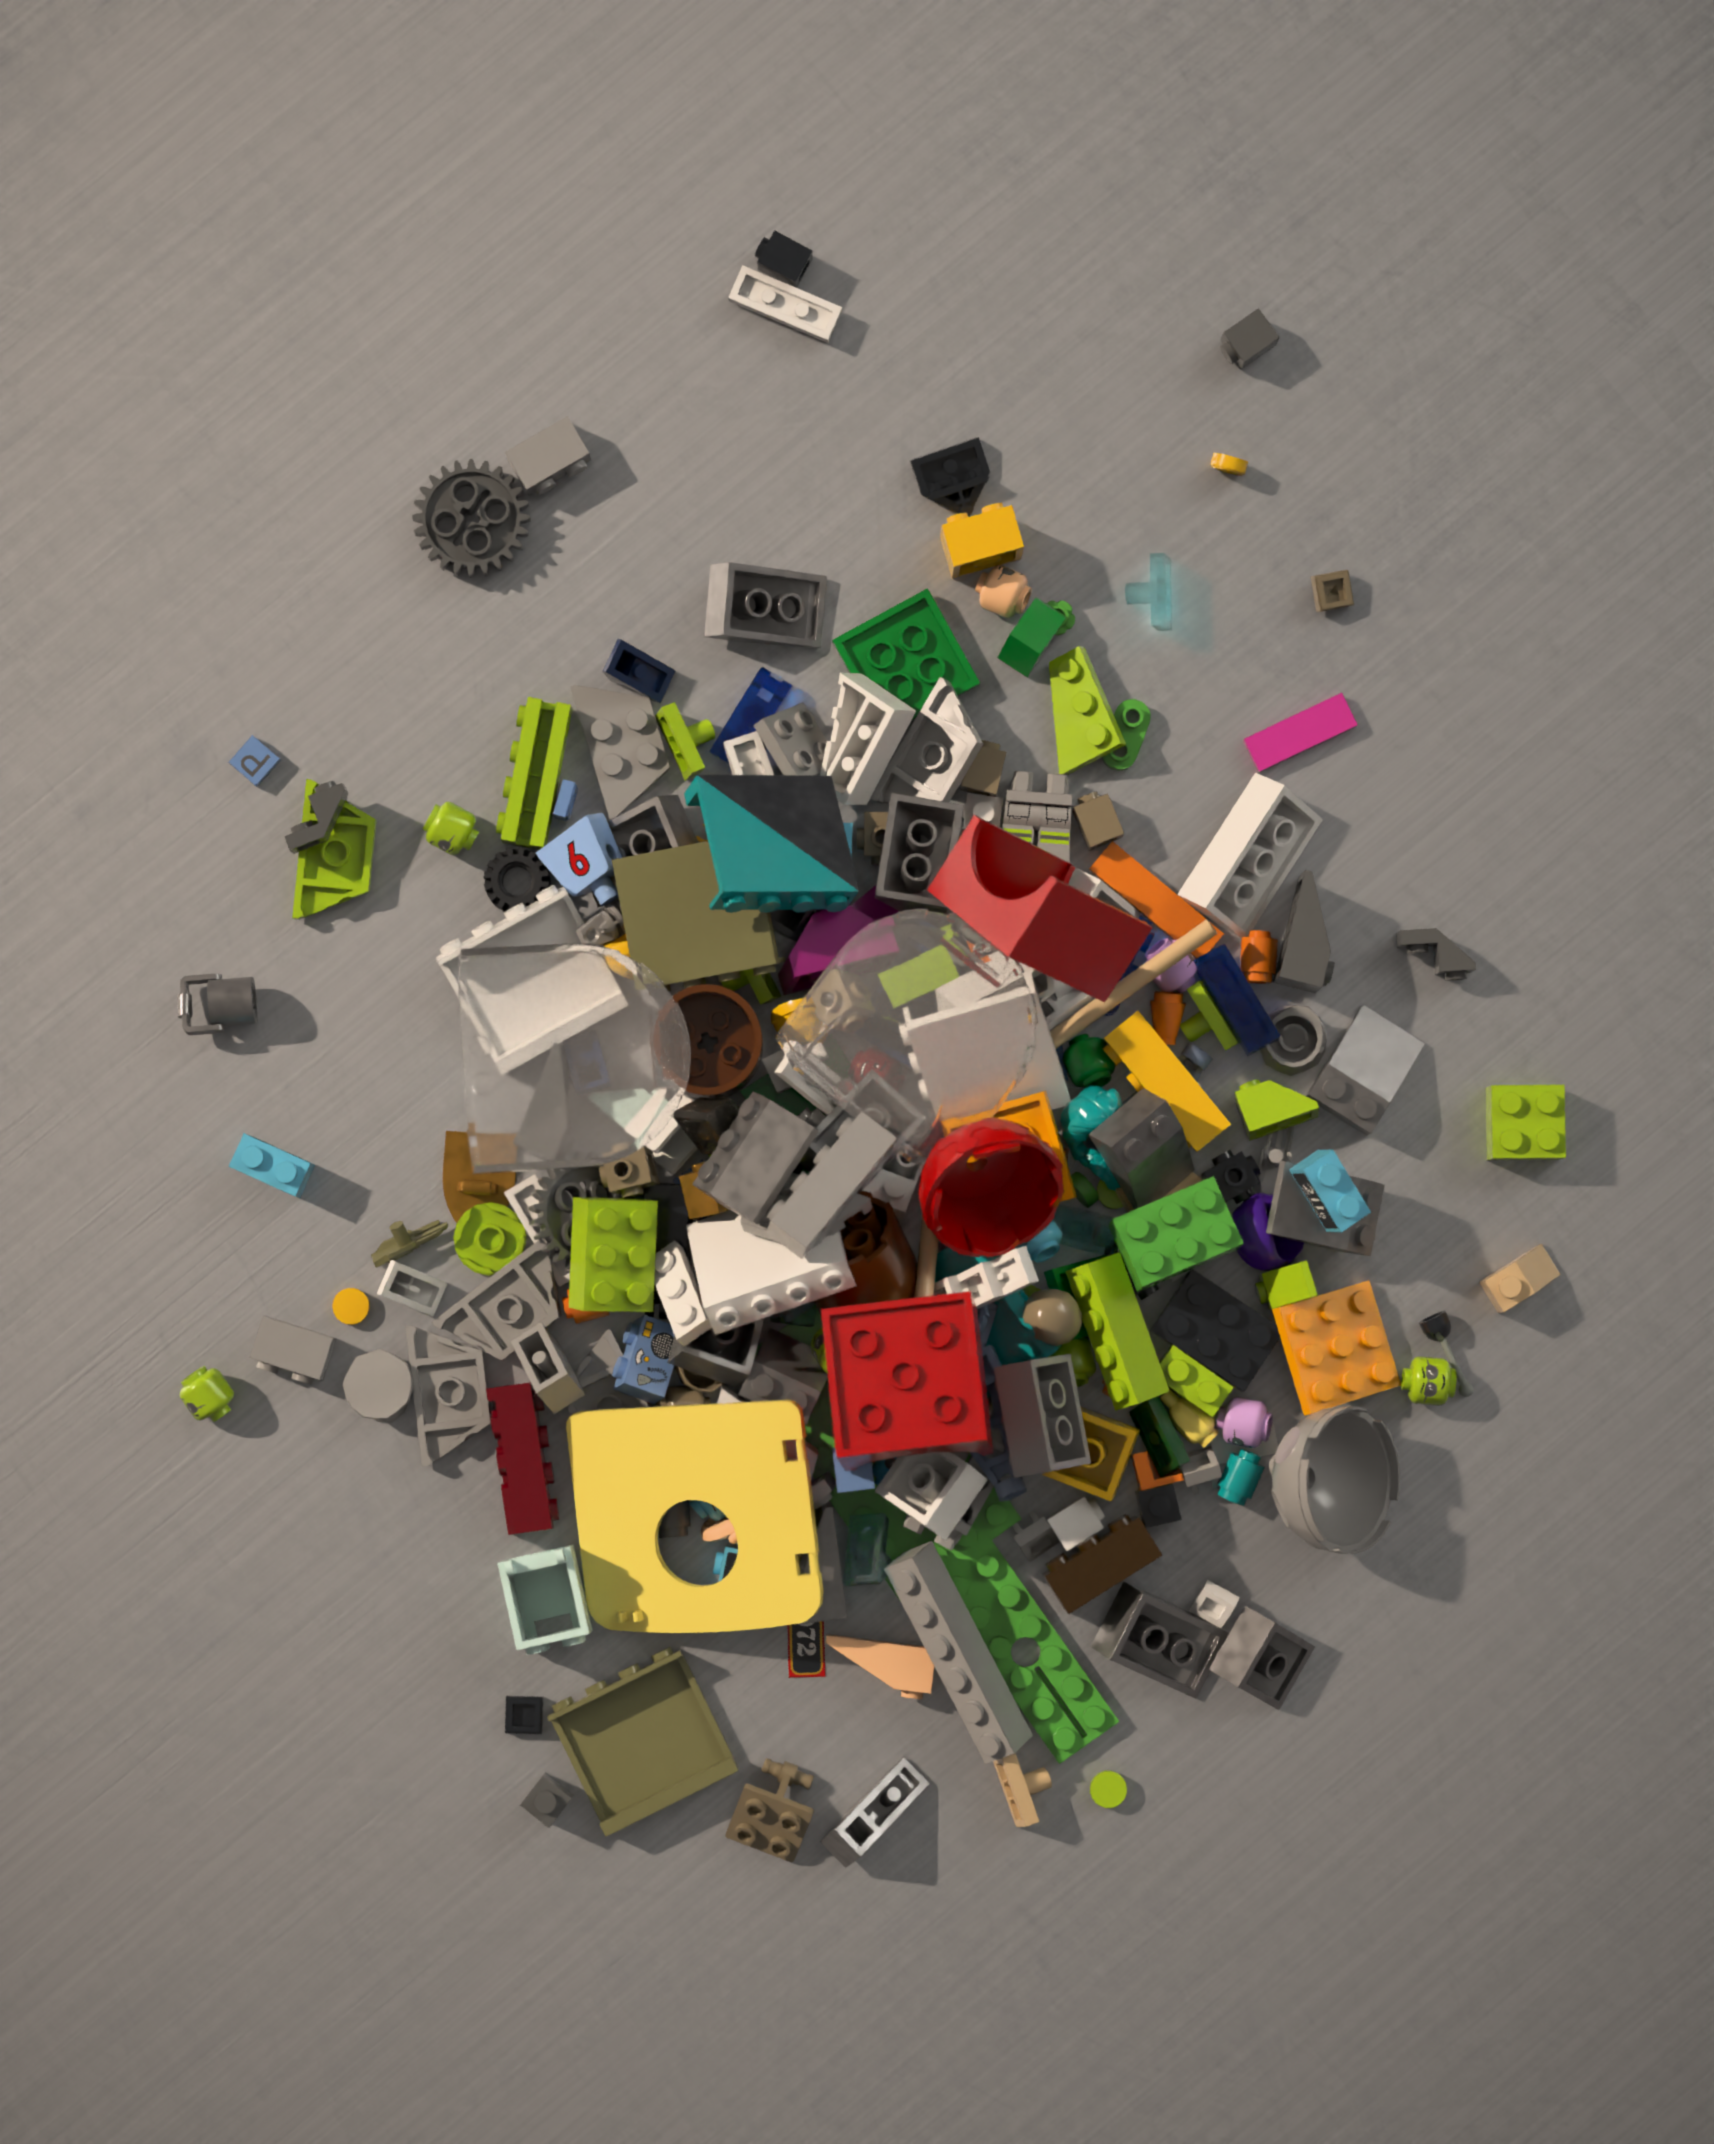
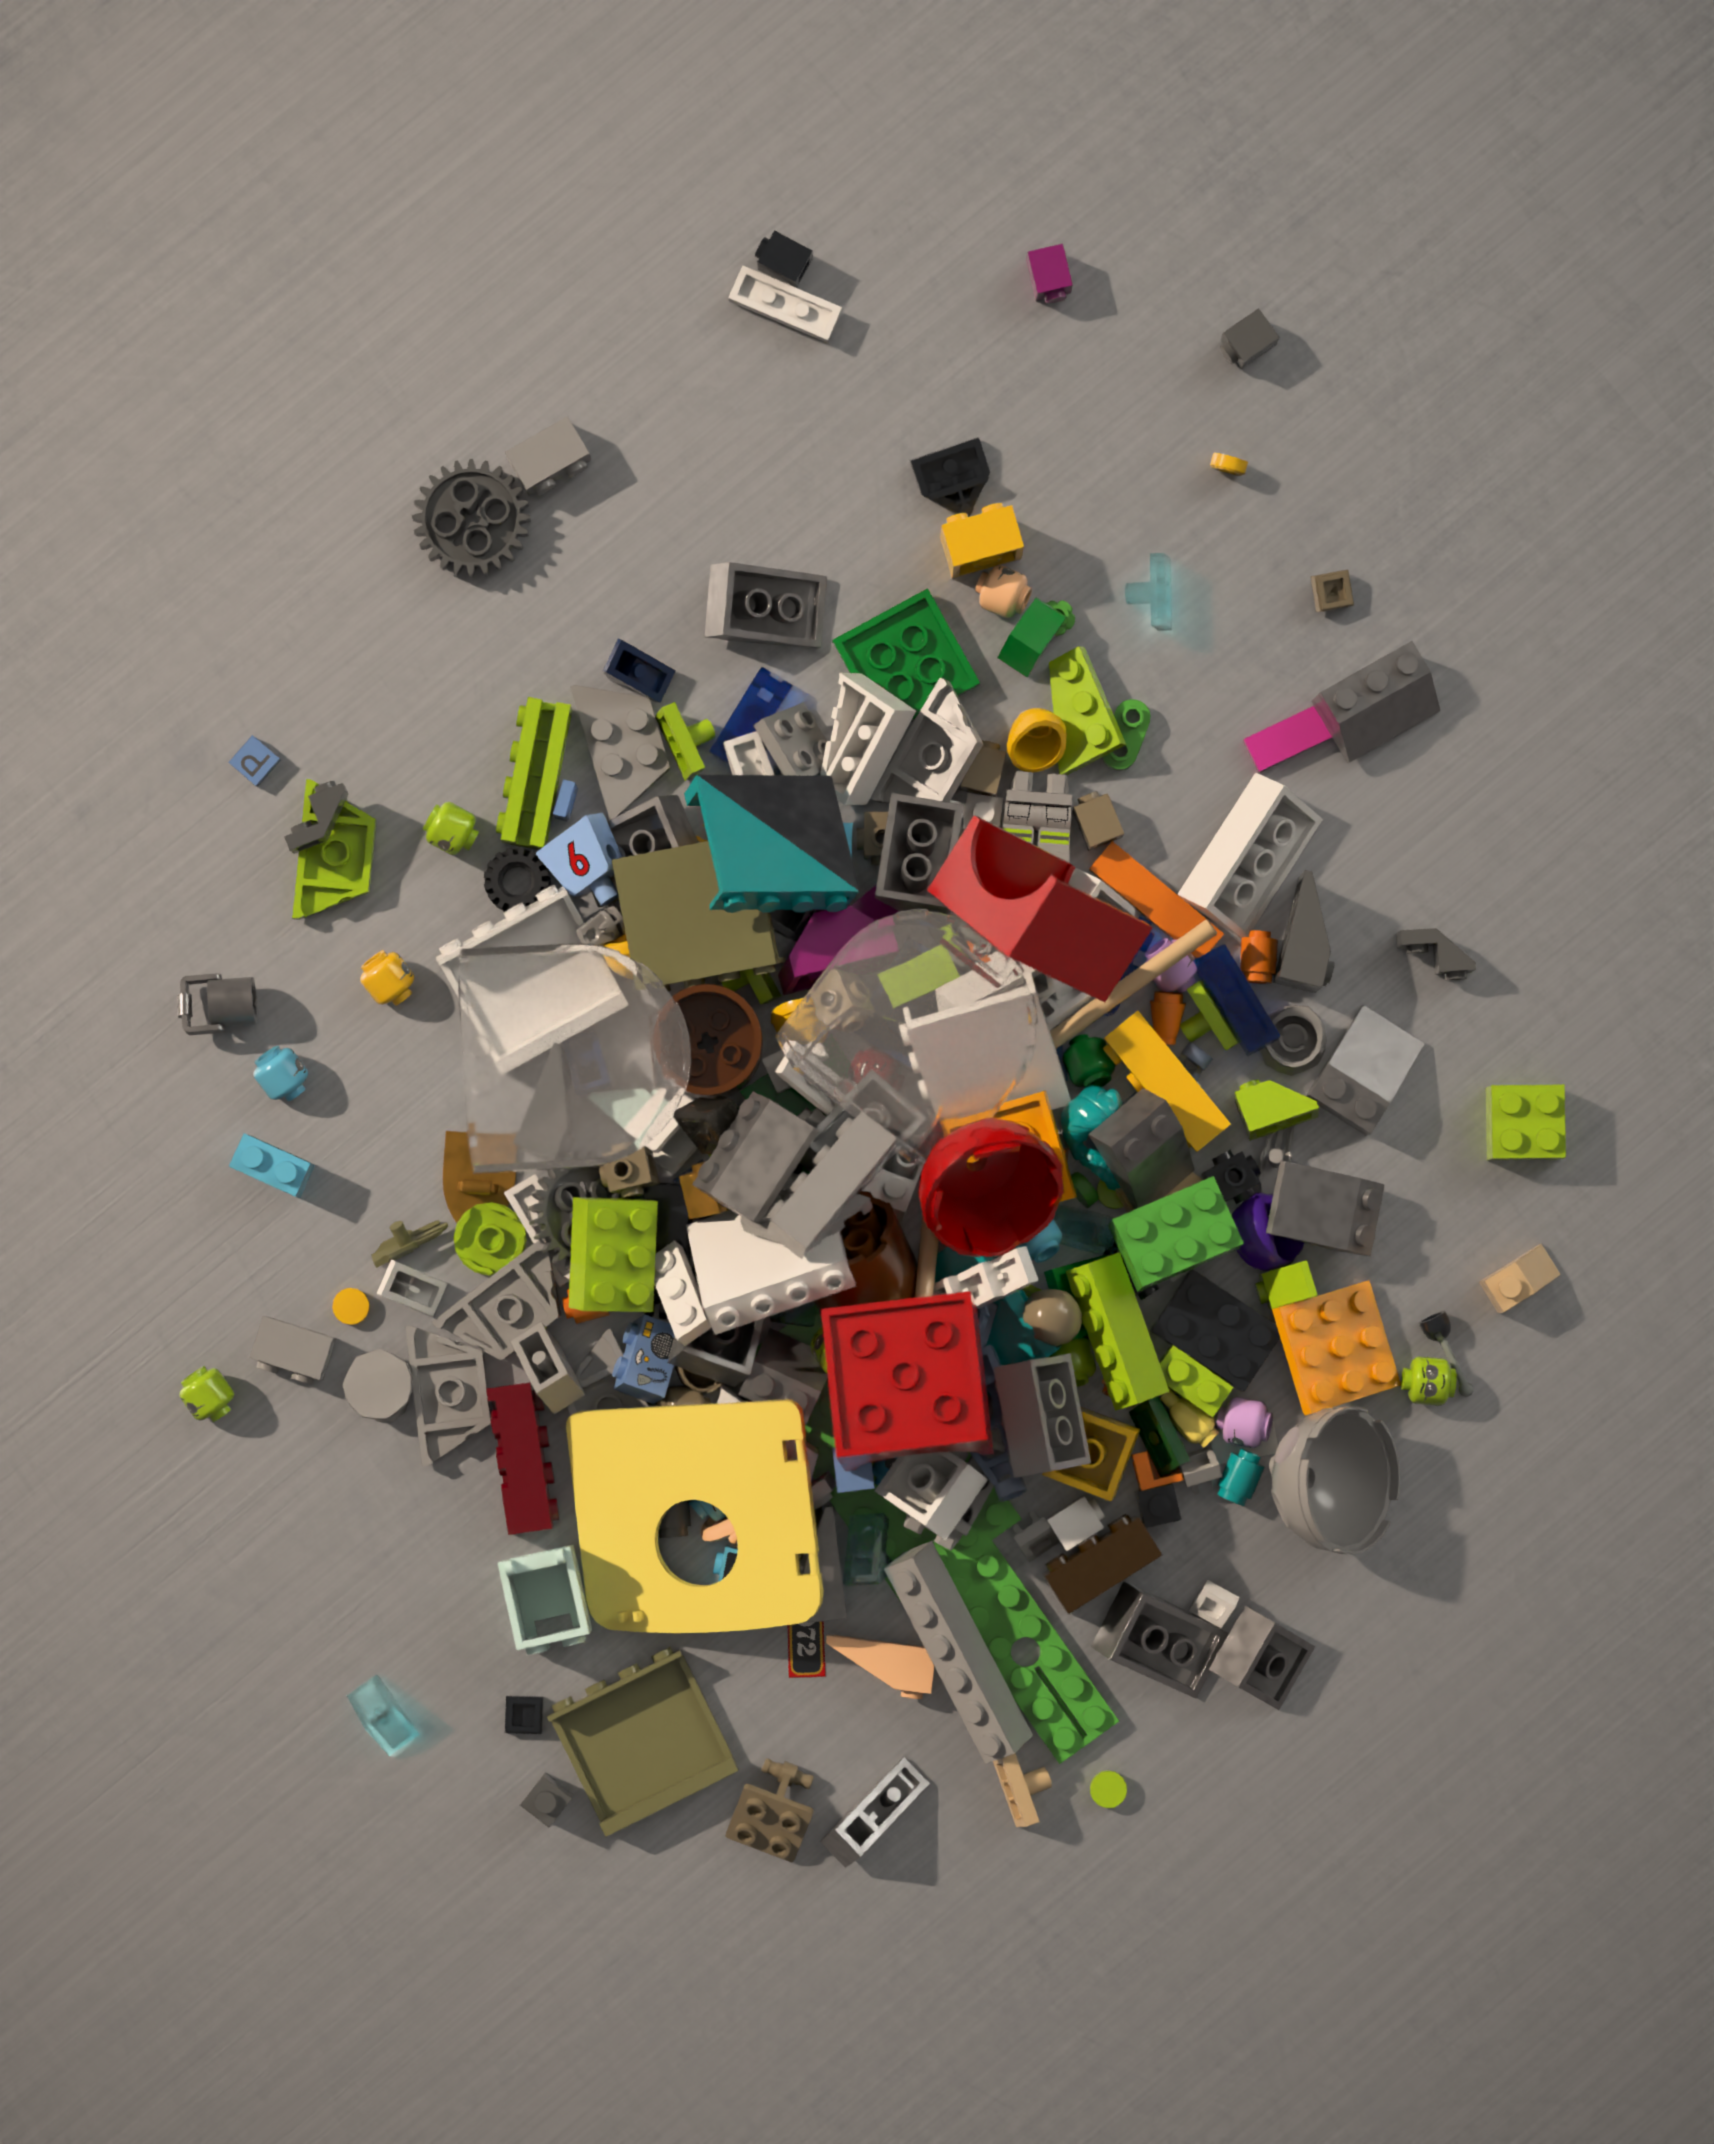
medium azure brick [1289,1150,1371,1232] -> none
none -> medium azure head [253,1046,308,1102]
none -> clear light blue slope [347,1674,419,1756]
none -> yellow head [360,950,415,1006]
none -> yellow hat [1007,708,1067,773]
none -> magenta brick [1026,243,1073,304]
none -> flat silver slope [1311,641,1441,763]

